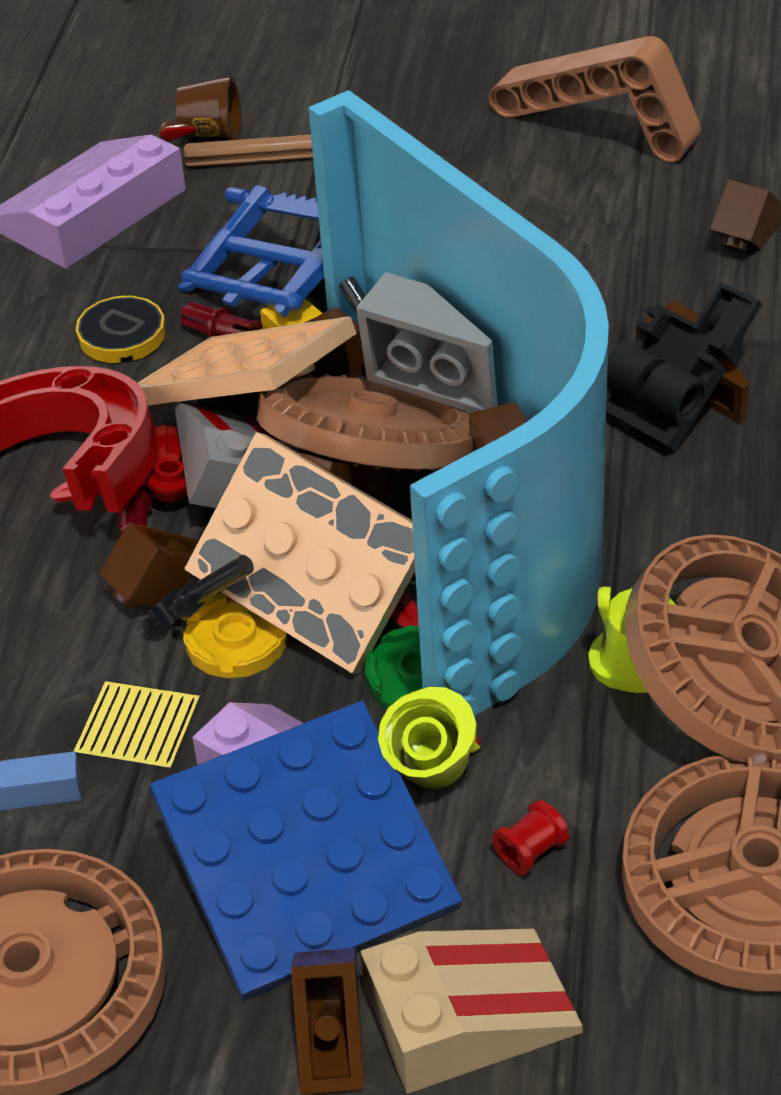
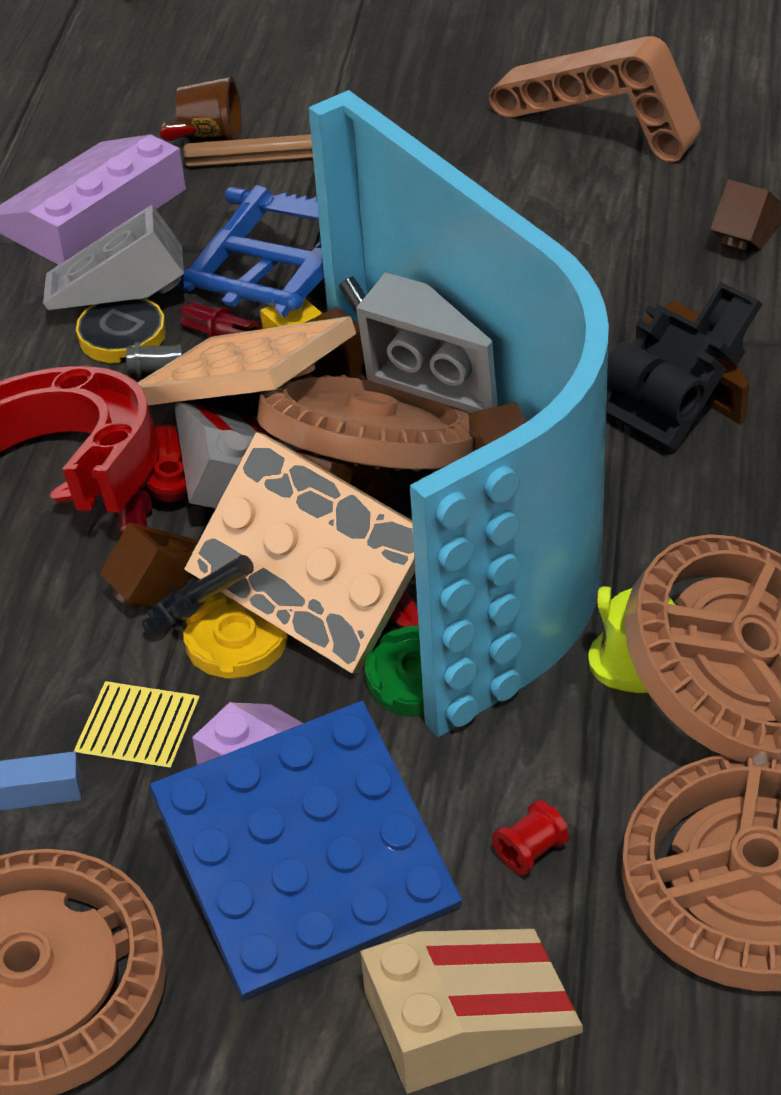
reddish brown slope [291,948,364,1094] -> none
neon yellow hat [378,687,481,789] -> none
none -> light grey slope [43,204,184,310]
none -> dark grey pin [126,342,182,379]

